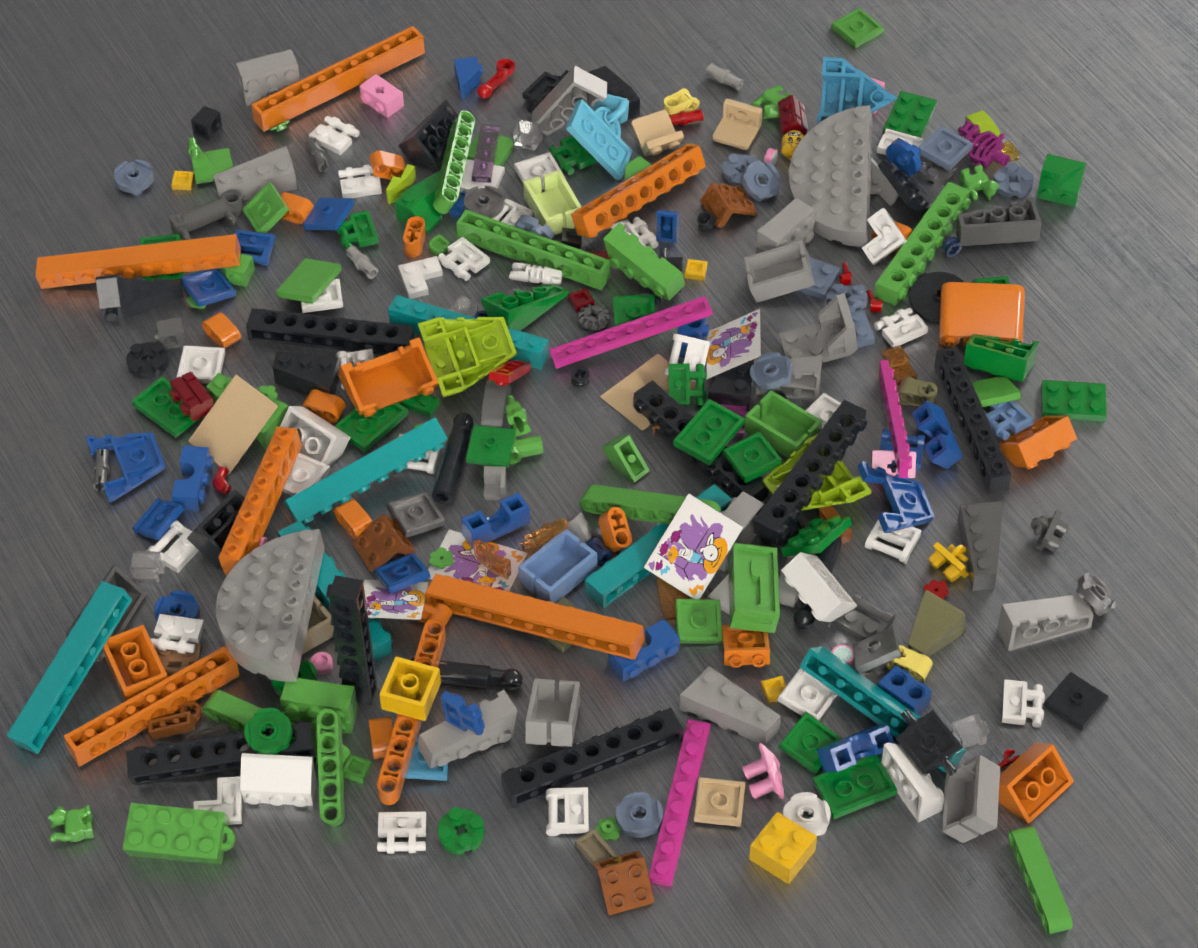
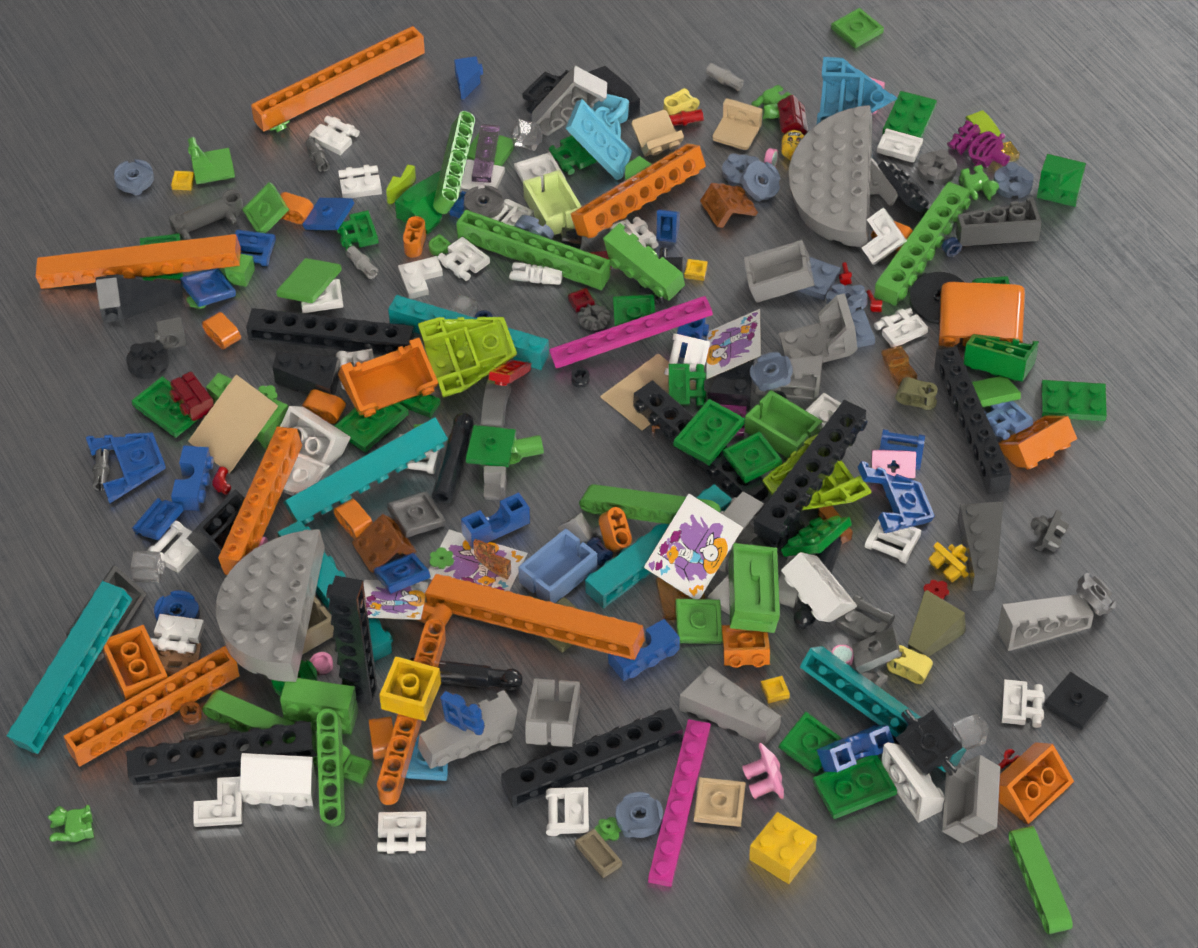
bright green piece [123,803,235,865] -> none
dark orange piece [148,711,195,740] -> none
white plate [176,346,226,384] -> none
black brick [191,106,222,140] -> none
light grey wedge [213,146,297,201] -> none
light grey piece [236,49,300,106] -> none
green plate [244,708,293,755] -> none
bright pink brick [360,74,404,118] -> none
orange beam [369,151,406,180] -> none
black wedge [398,100,458,168] -> none
green plate [437,807,485,855] -> none
red piece [477,59,515,99] -> none
green wedge [481,284,569,331] -> none
bright green animal [505,395,531,437] -> none
clear orange plate [519,518,567,551] -> none
dark orange bracket [593,851,654,915] -> none
bright green slope [602,435,650,483] -> none
black plate [697,211,716,230] -> none
light grey piece [756,198,815,254] -> none
white plate [777,668,838,721] -> none
white plate [783,792,831,836] -> none
blue brick [878,666,932,715] -> none
dark pink plate [879,360,912,478] -> none
blue plate [886,138,921,177] -> none
blue arch [912,401,963,469] -> none
sand blue plate [918,125,973,171] -> none

